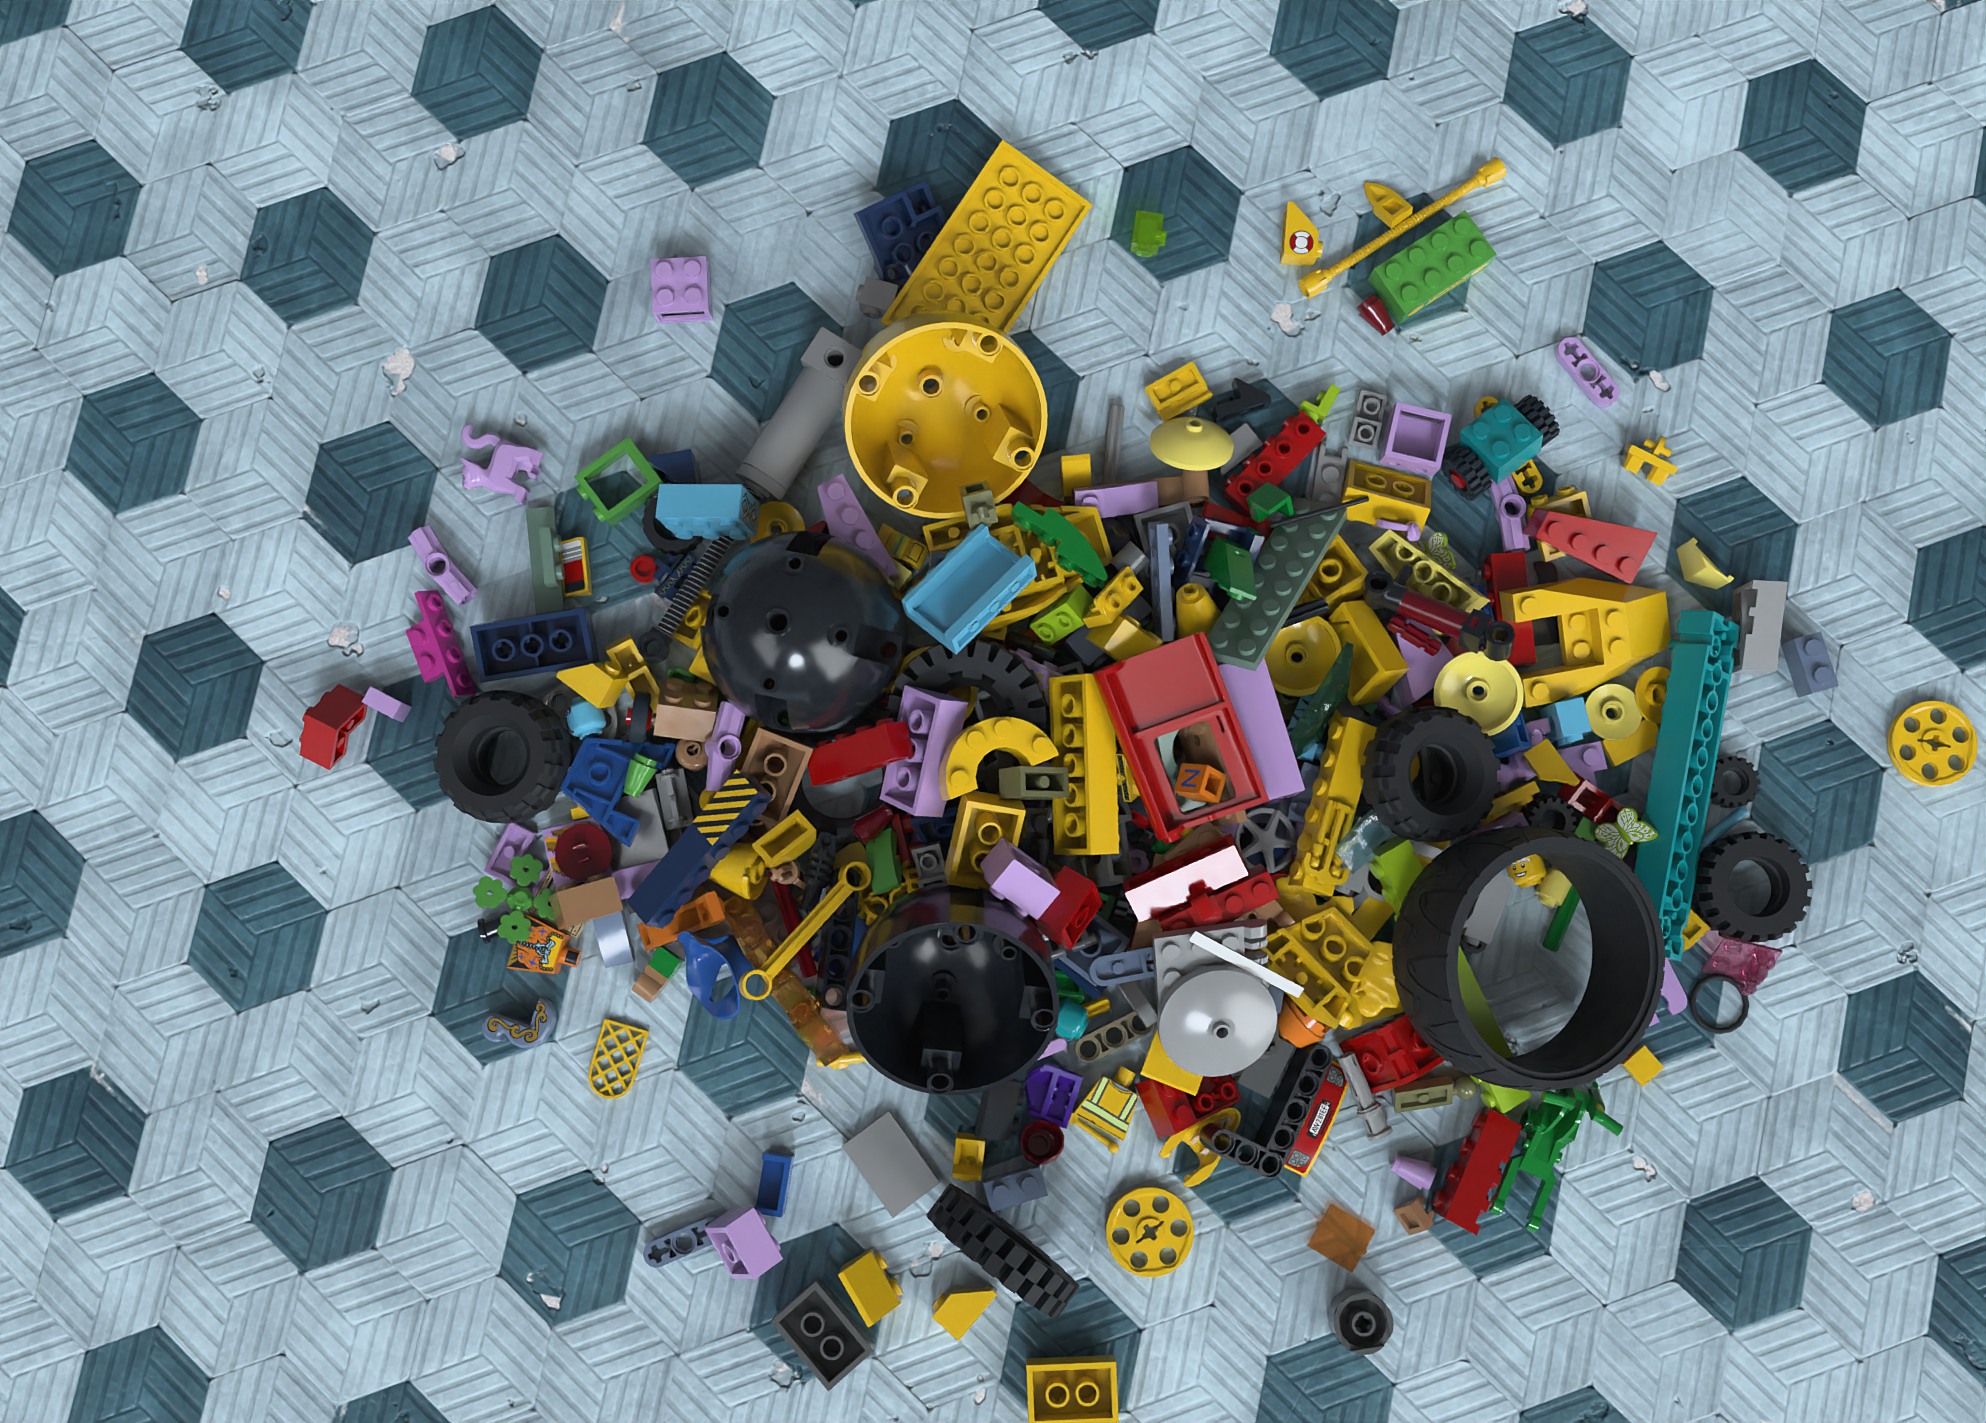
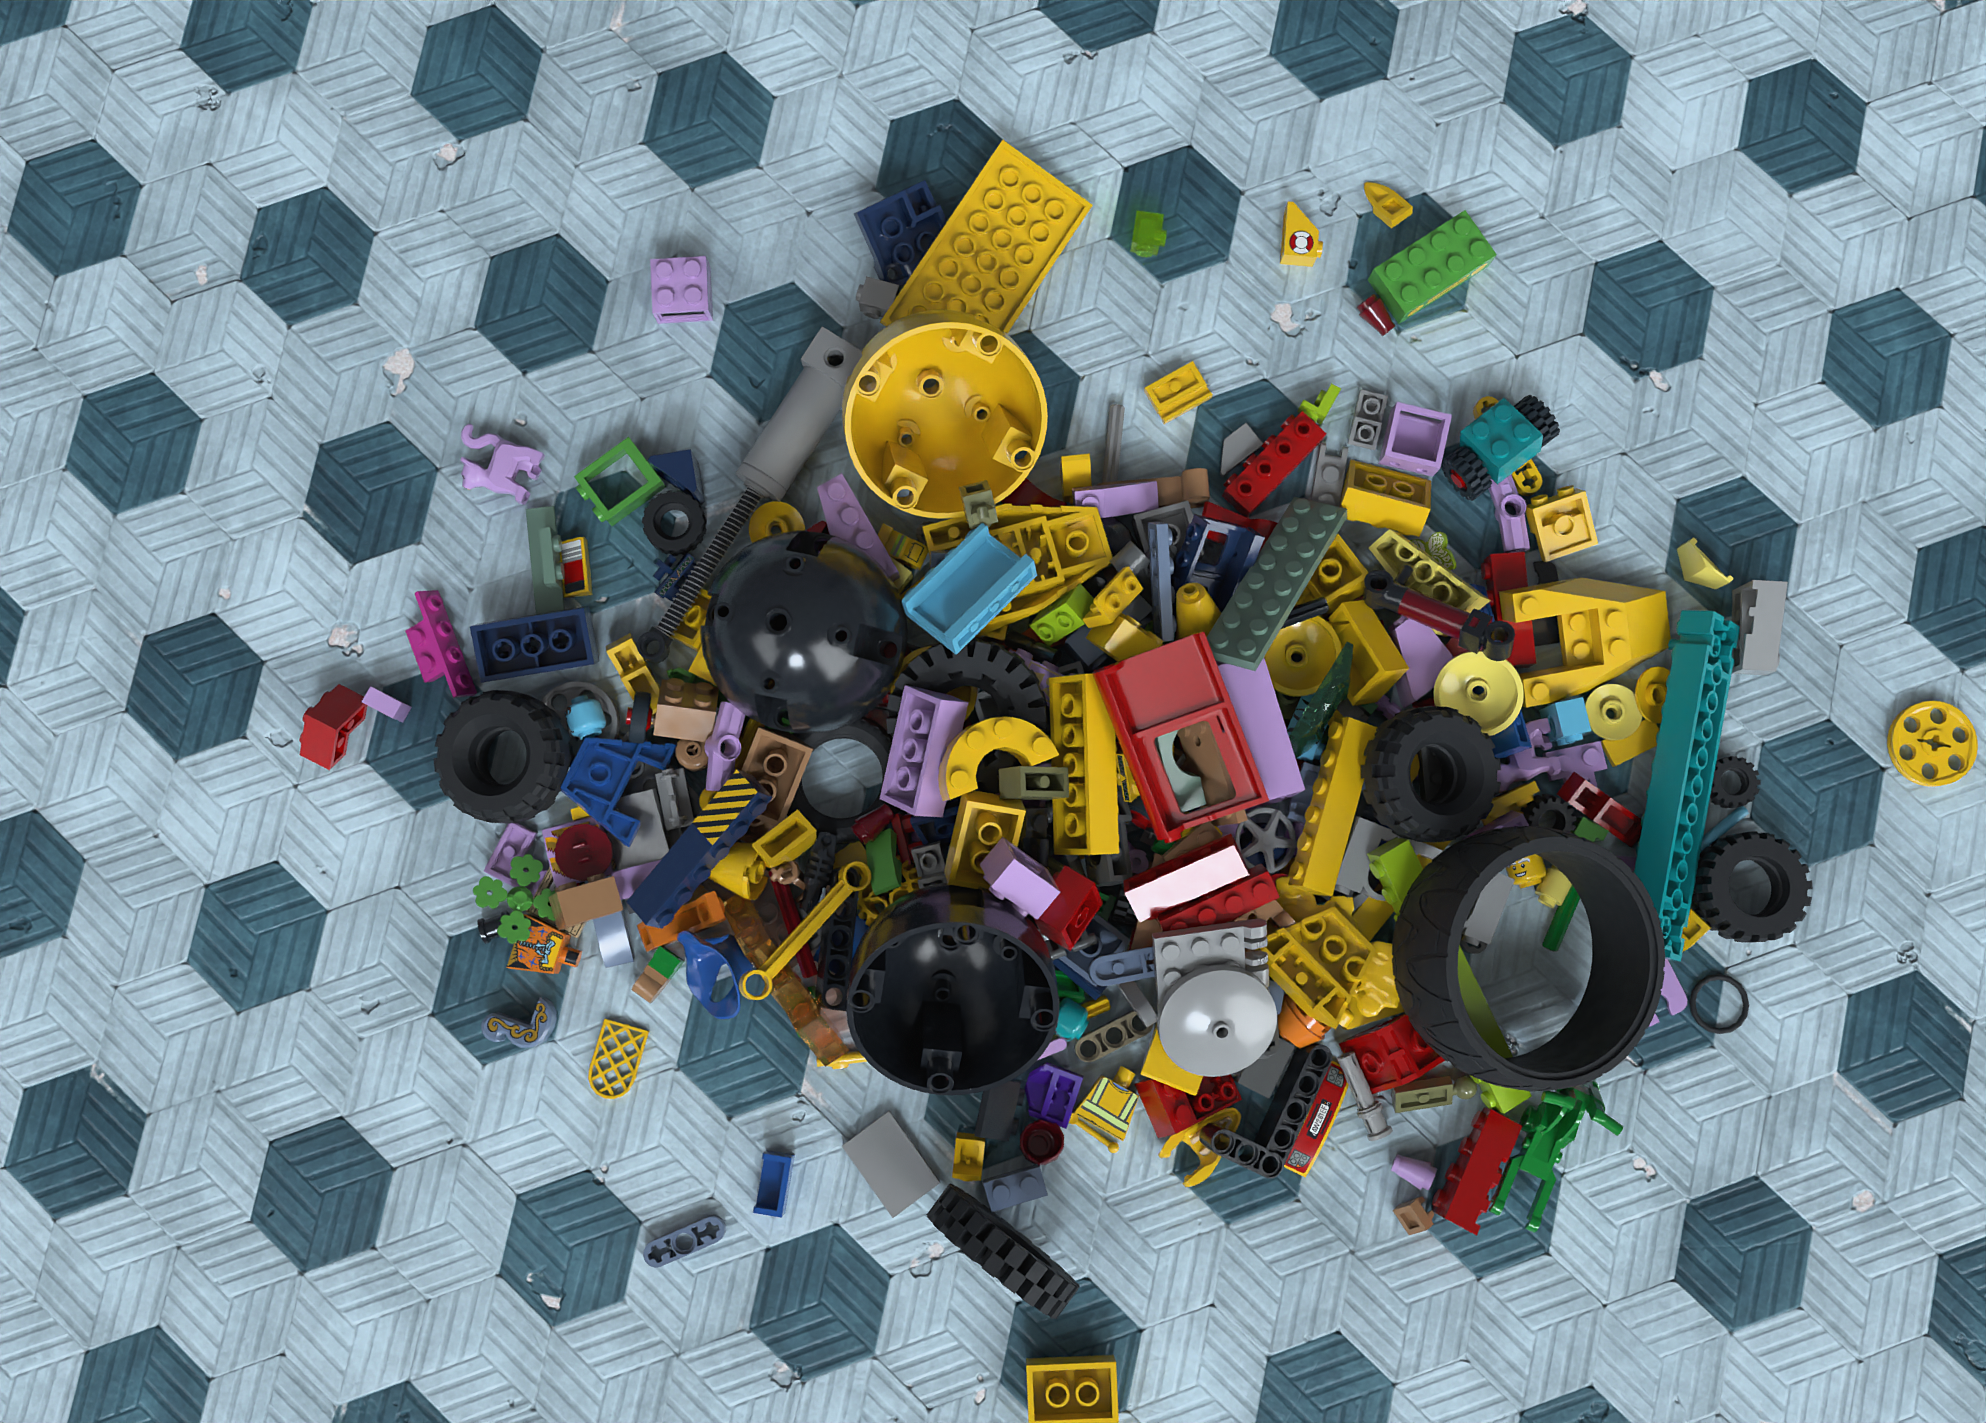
lavender piece [408,525,478,607] -> none
yellow slope [556,661,629,708] -> none
bright green cone [623,753,657,798] -> none
red tile [630,555,659,584] -> none
medium azure brick [655,484,760,540] -> none
lavender brick [704,1207,783,1280] -> none
dark grey brick [770,1276,876,1391] -> none
red brick [807,718,914,786] -> none
yellow slope [838,1248,903,1328] -> none
yellow slope [931,1286,997,1341] -> none
green slope [1012,501,1108,589] -> none
yellow wedge [1105,1186,1194,1277] -> none
light yellow dish [1149,417,1234,471] -> none
orange brick [1174,763,1227,803] -> none
red piece [1187,892,1223,927] -> none
white sticker [1189,931,1305,998] -> none
green slope [1202,536,1257,601] -> none
black slope [1212,378,1272,424] -> none
green panel [1246,482,1295,523] -> none
black axle [1269,496,1369,528] -> none
yellow hose [1298,157,1507,299] -> none
yellow piece [1301,800,1355,885] -> none
clear orange piece [1307,1203,1376,1273] -> none
dark grey brick [1328,1288,1394,1355] -> none
clear light blue slope [1334,809,1393,874] -> none
lavender piece [1375,519,1420,542] -> none
dark red axle [1387,615,1442,656] -> none
yellow tile [1522,739,1580,786] -> none
wedge [1523,507,1658,584] -> none
lavender beam [1555,337,1619,408] -> none
animal [1595,807,1658,860] -> none
yellow tile [1621,1045,1664,1087] -> none
yellow hips [1622,436,1678,486] -> none
clear pink hinge [1702,936,1782,996] -> none
sand blue brick [1781,632,1839,698] -> none

